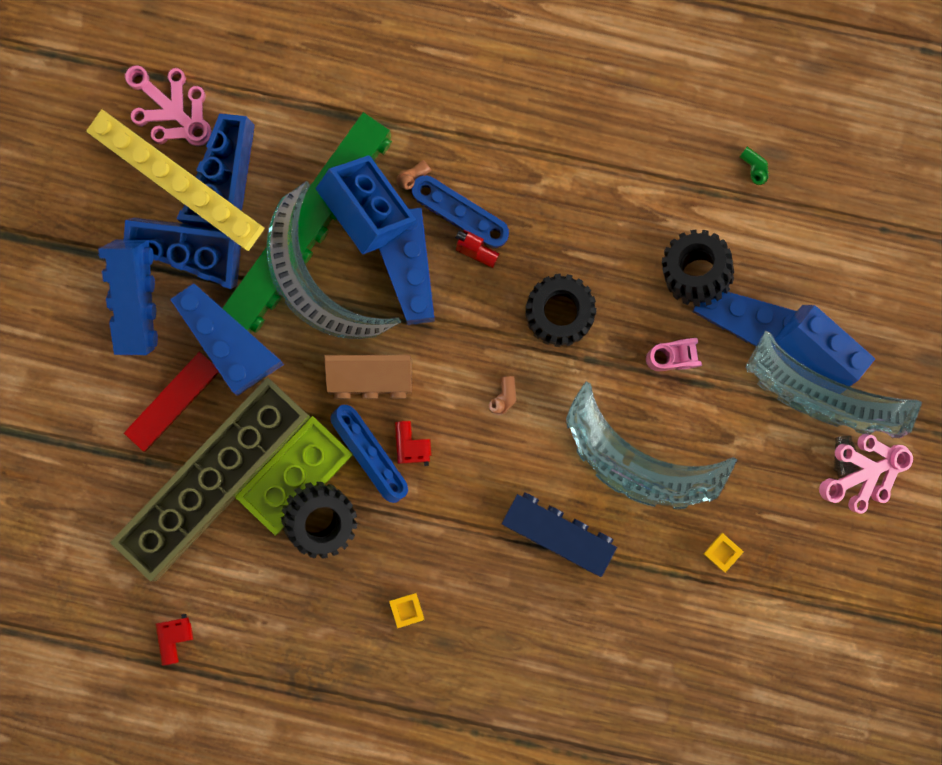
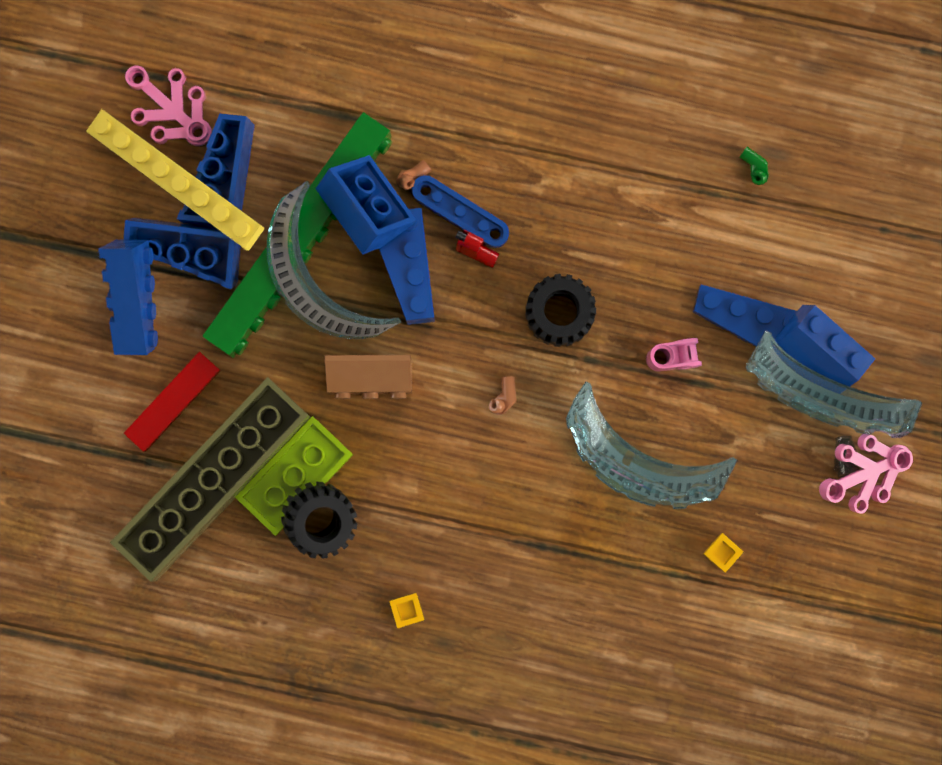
red piece [155,614,194,666] -> none
blue wedge [170,284,285,396] -> none
blue plate [331,405,408,503] -> none
red piece [394,421,432,466] -> none
dark blue brick [501,492,617,577] -> none
black tyre [662,230,734,307] -> none

